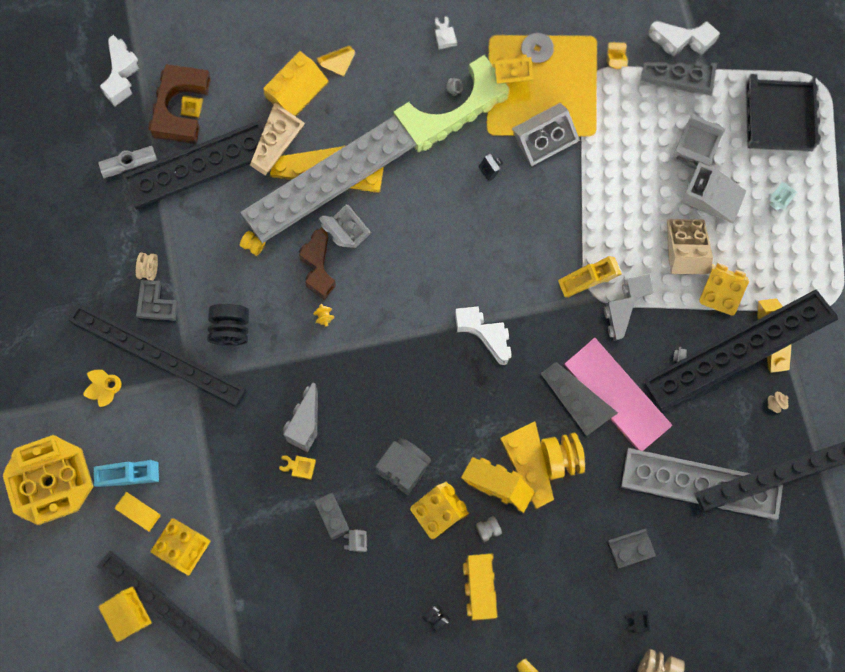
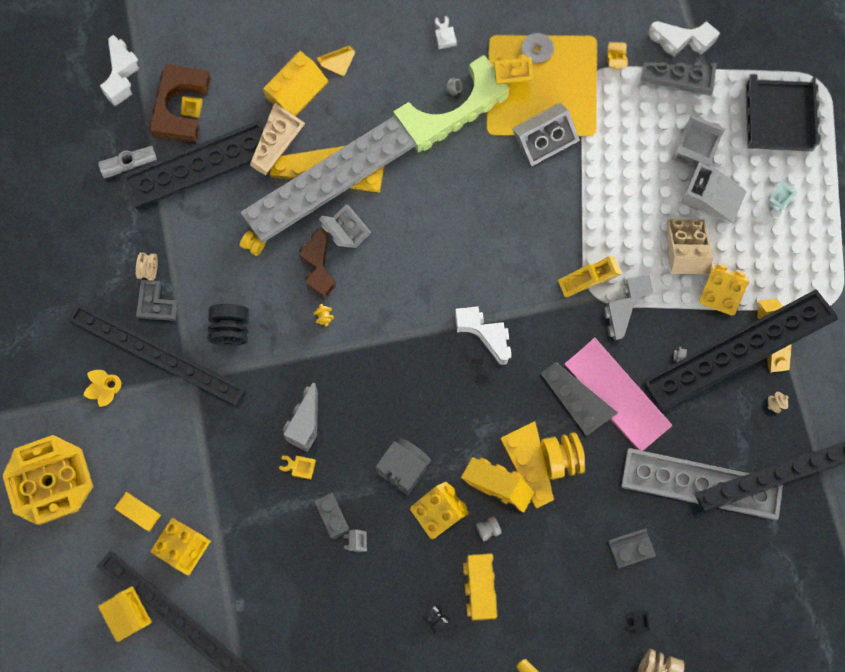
medium azure slope [94,460,159,487] -> none
black tile [478,154,503,181] -> none

